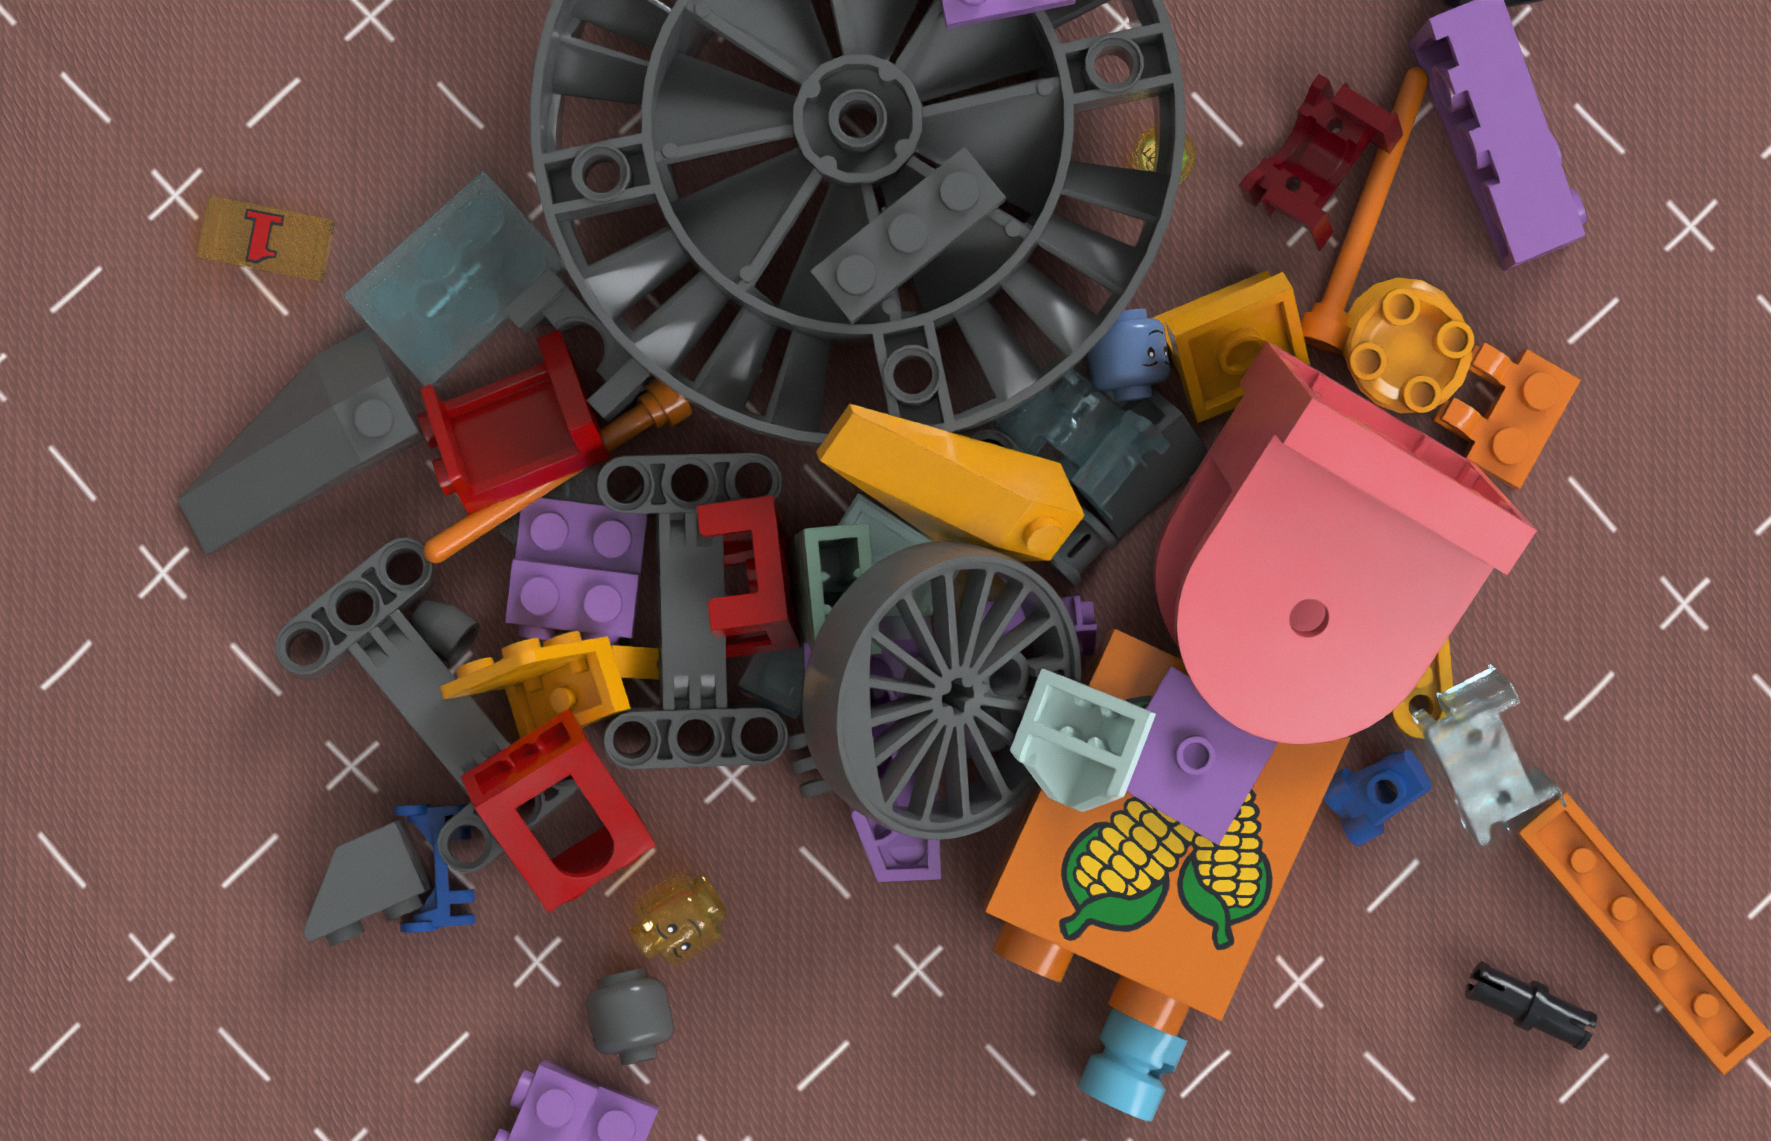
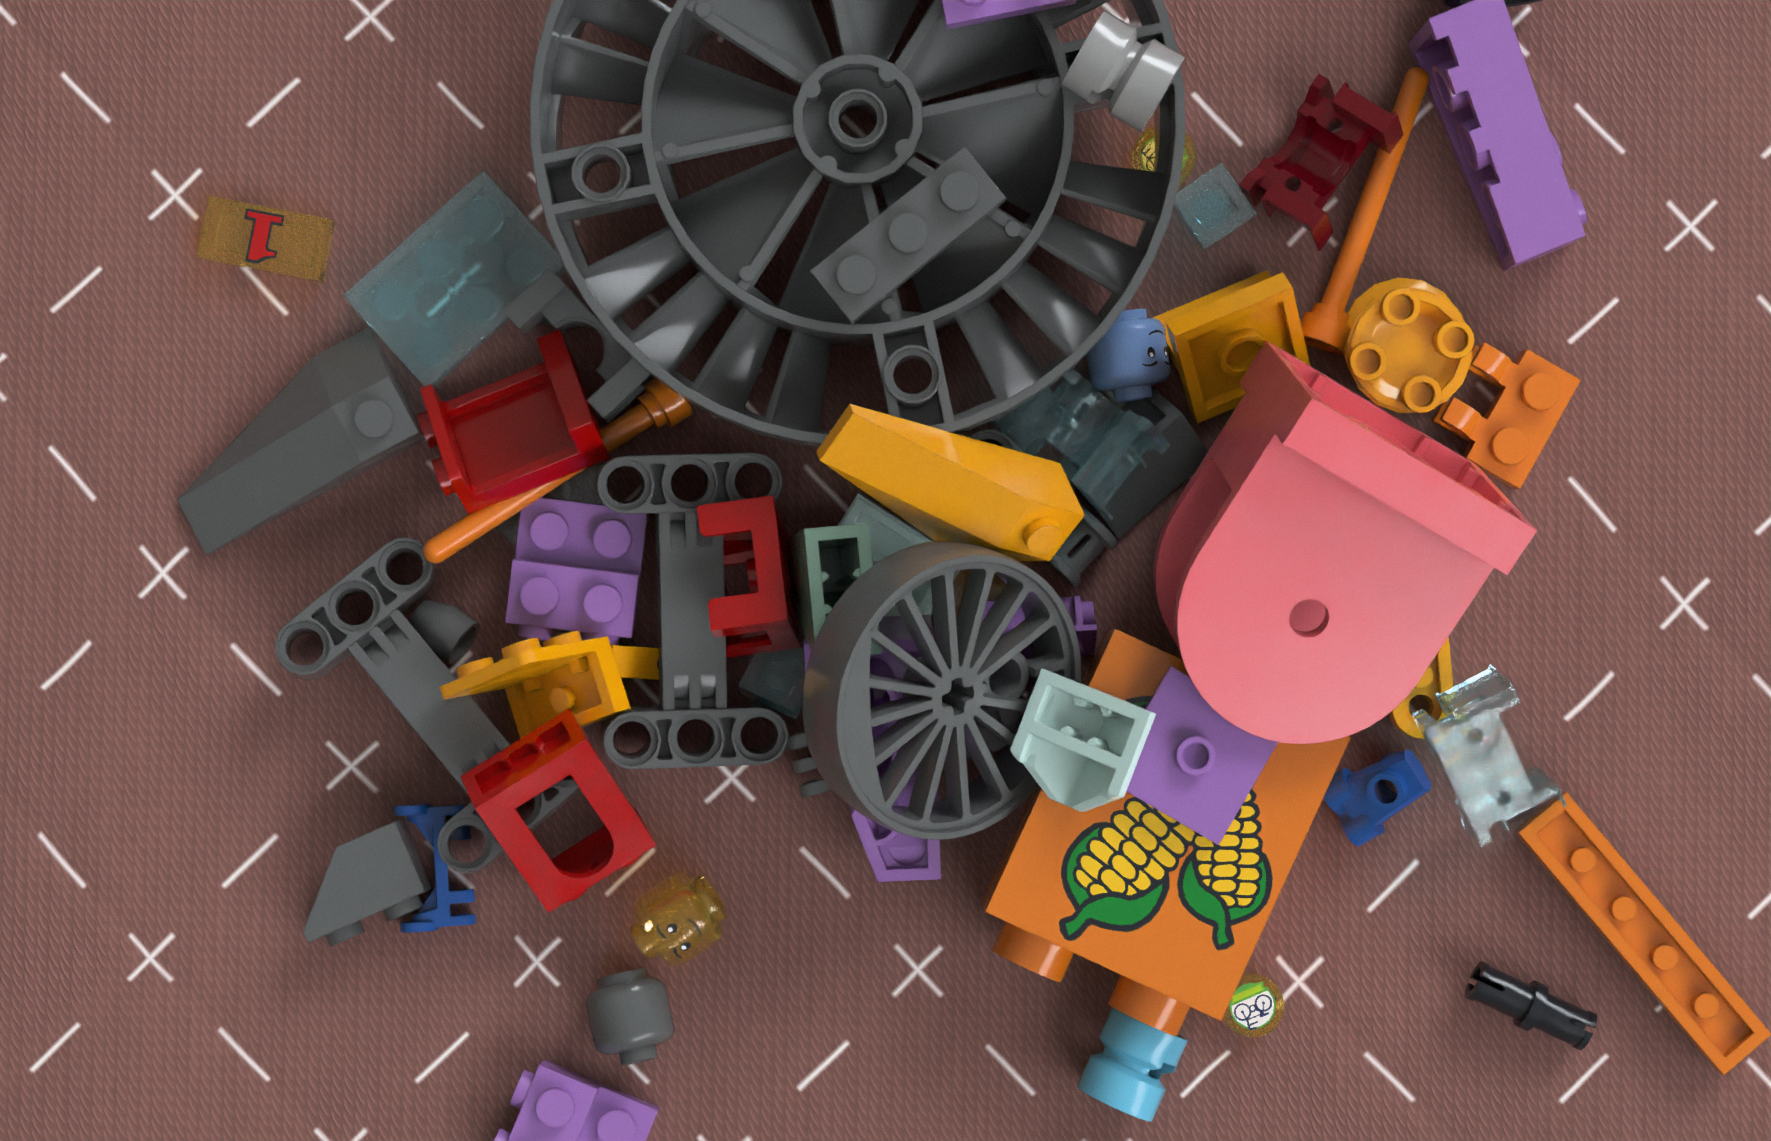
none -> light grey wheel [1061,11,1185,133]
none -> clear light blue plate [1173,162,1257,252]
none -> tile [1223,972,1284,1038]

